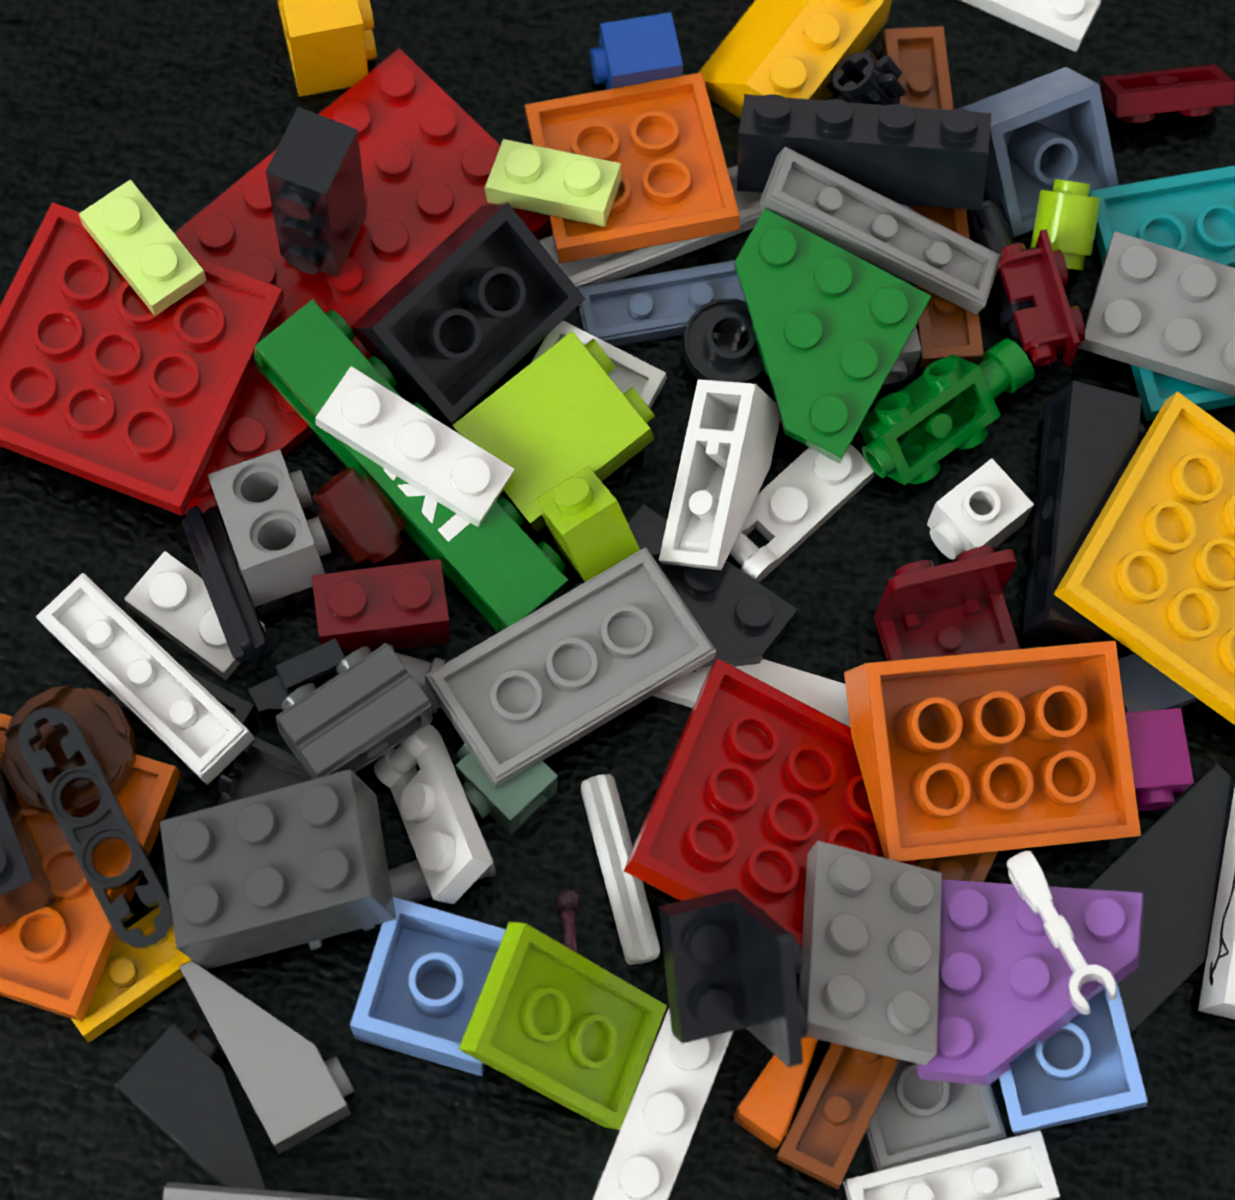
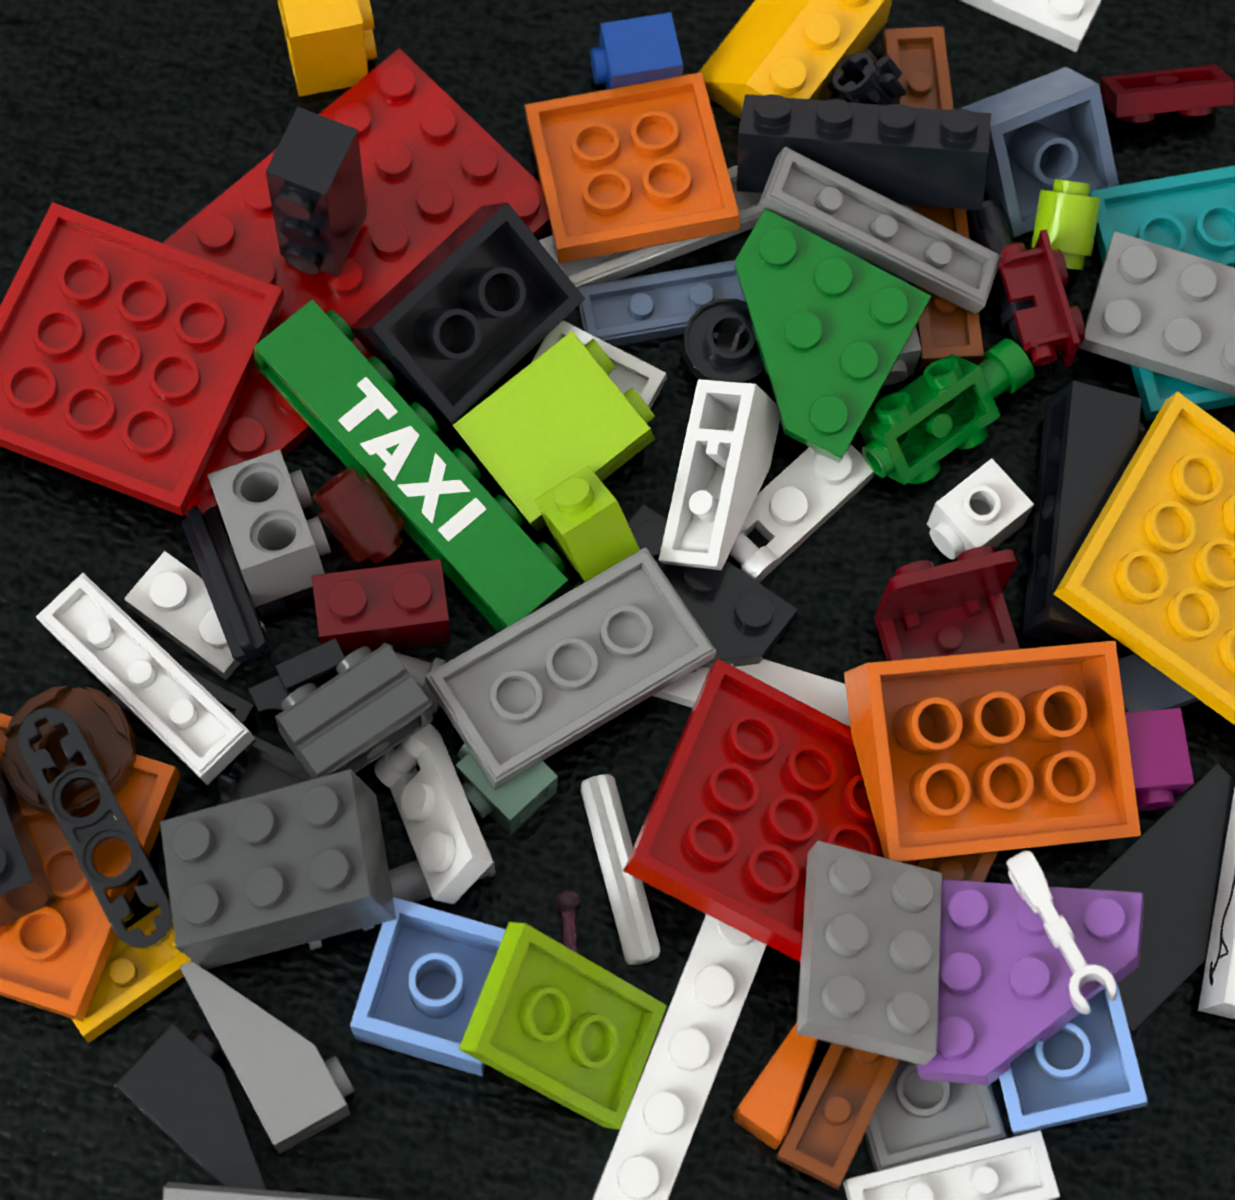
yellowish green plate [79,179,206,316] -> none
white plate [315,366,514,527] -> none
yellowish green plate [485,139,622,227] -> none
black bracket [659,888,808,1067] -> none

